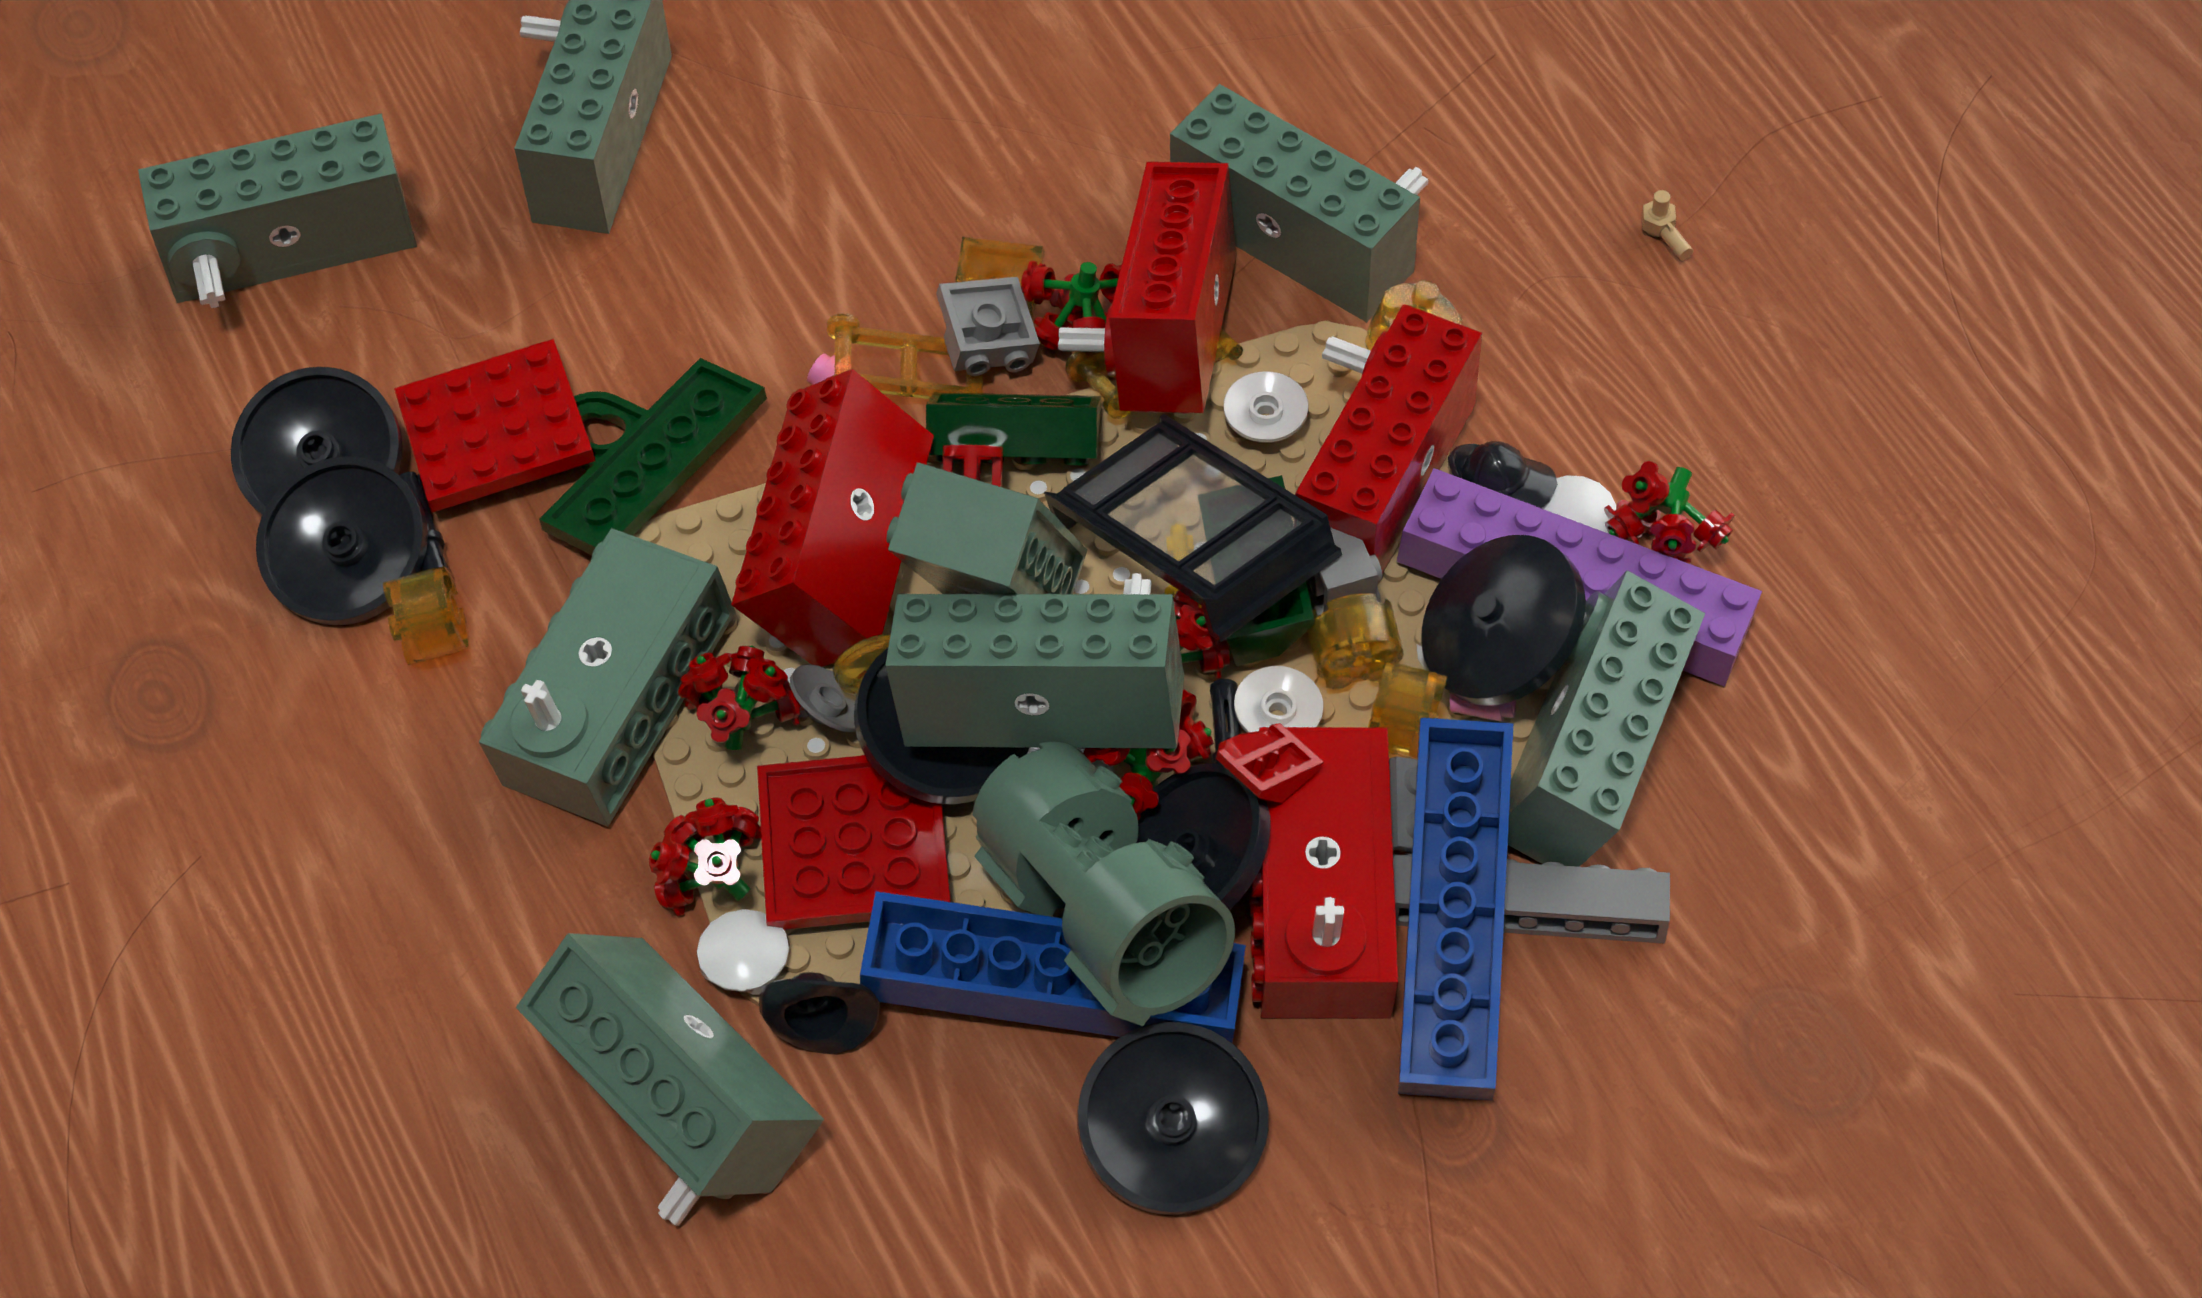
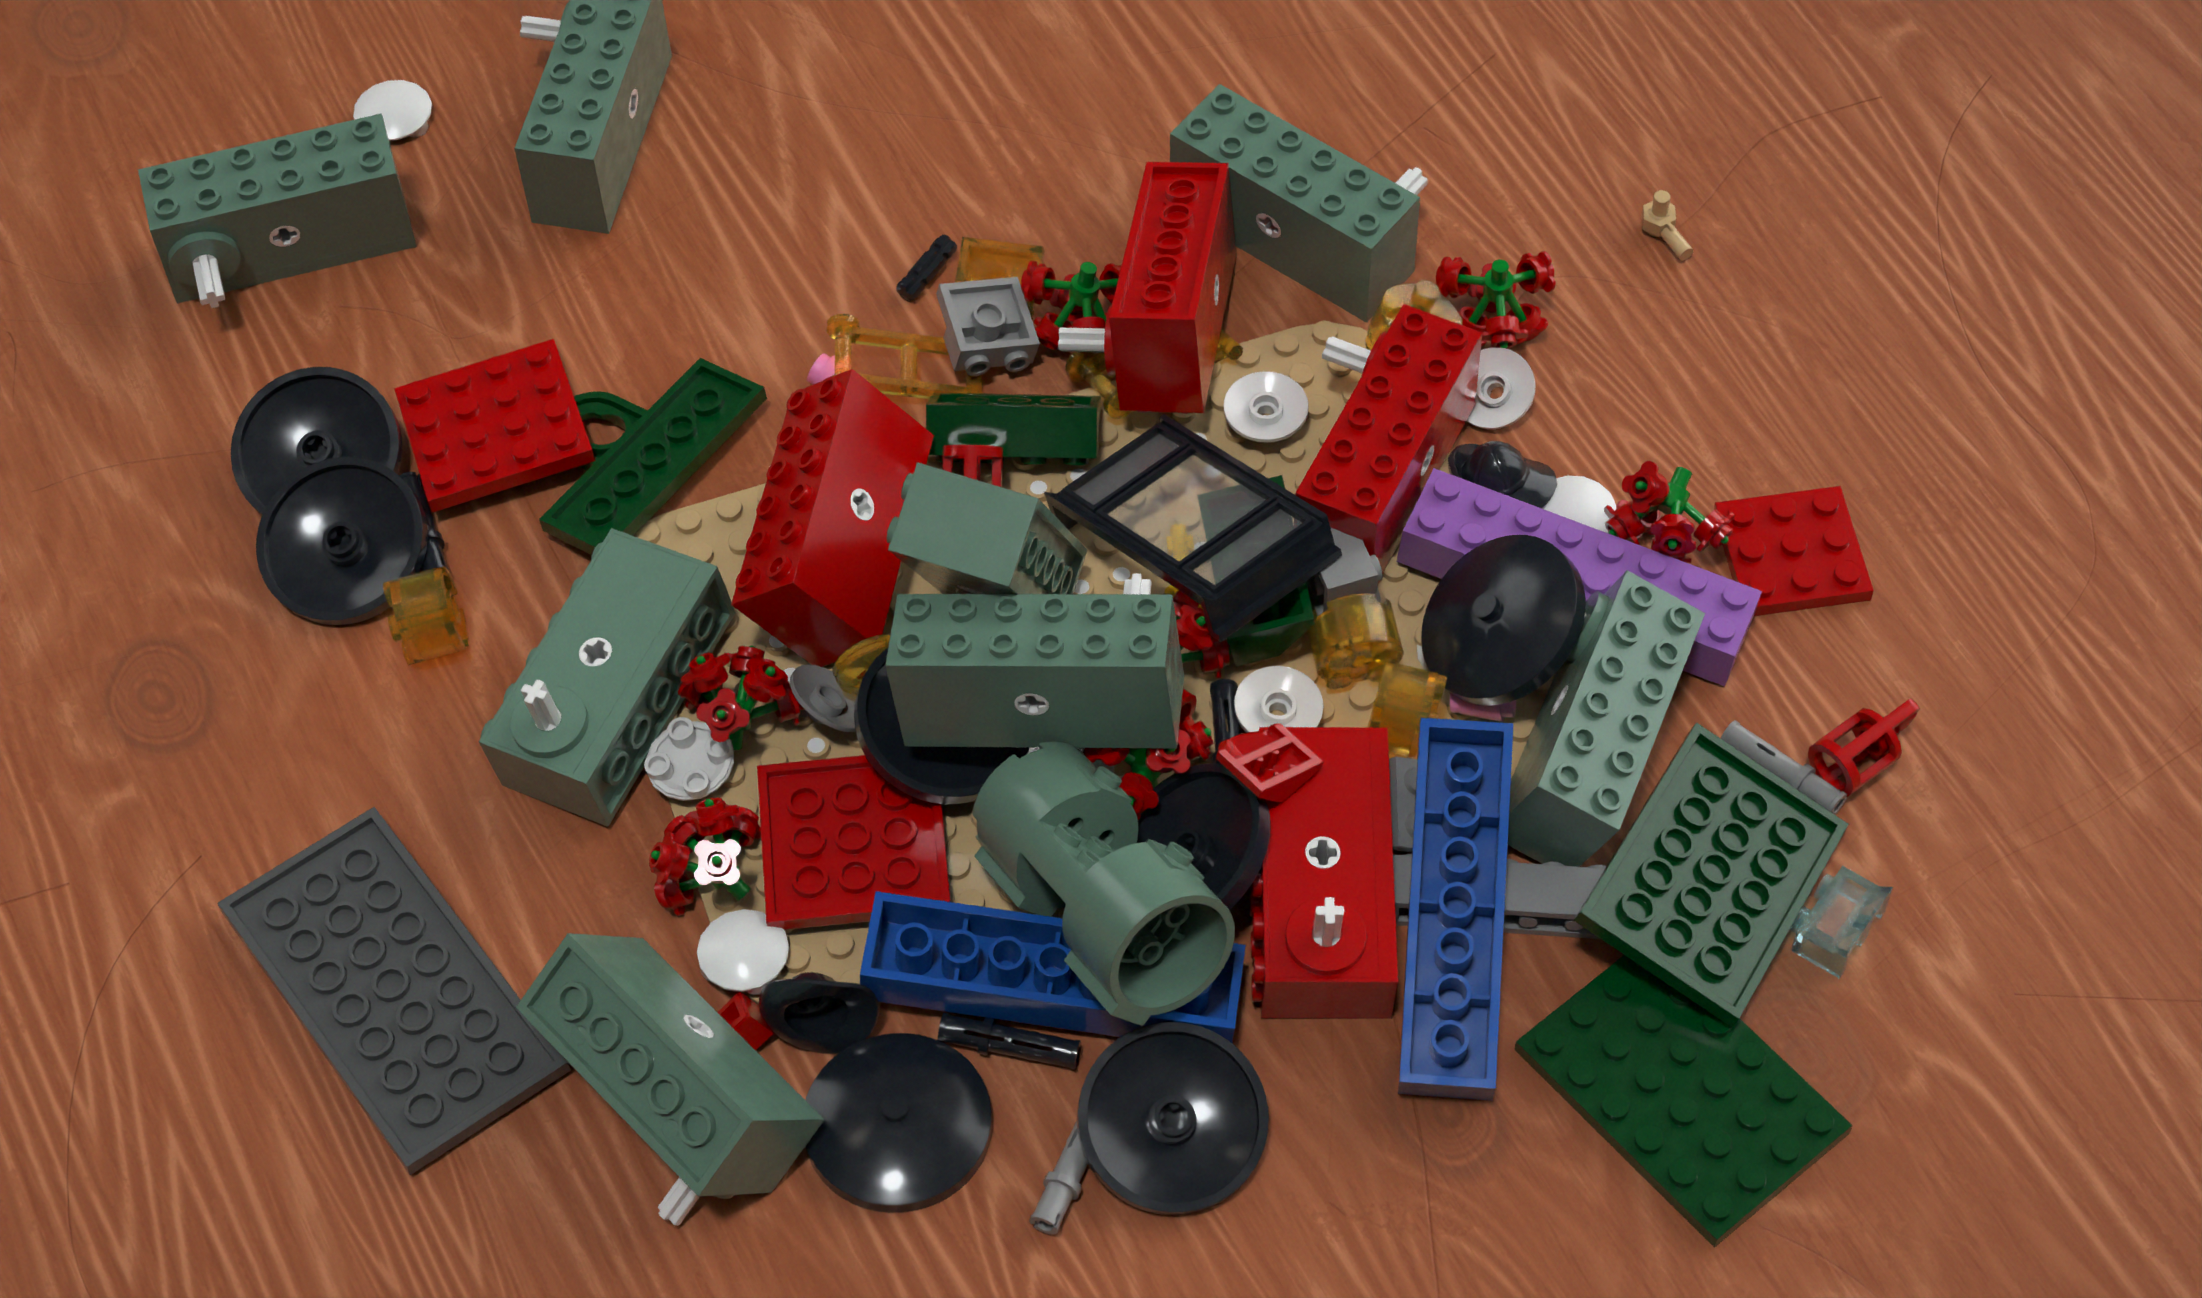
none -> dark grey plate [217,807,570,1175]
none -> white dish [353,80,432,140]
none -> white dish [644,717,734,801]
none -> red slope [717,992,773,1050]
none -> black dish [806,1033,992,1213]
none -> black axle [896,234,957,301]
none -> black pin [938,1013,1081,1070]
none -> light grey pin [1029,1121,1088,1235]
none -> red plant [1436,251,1556,348]
none -> white dish [1467,347,1536,430]
none -> dark green plate [1514,955,1853,1248]
none -> dark green plate [1574,722,1849,1027]
none -> red plate [1713,486,1874,616]
none -> light grey pin [1721,720,1847,815]
none -> clear light blue window [1790,866,1893,979]
none -> red piece [1808,698,1920,797]

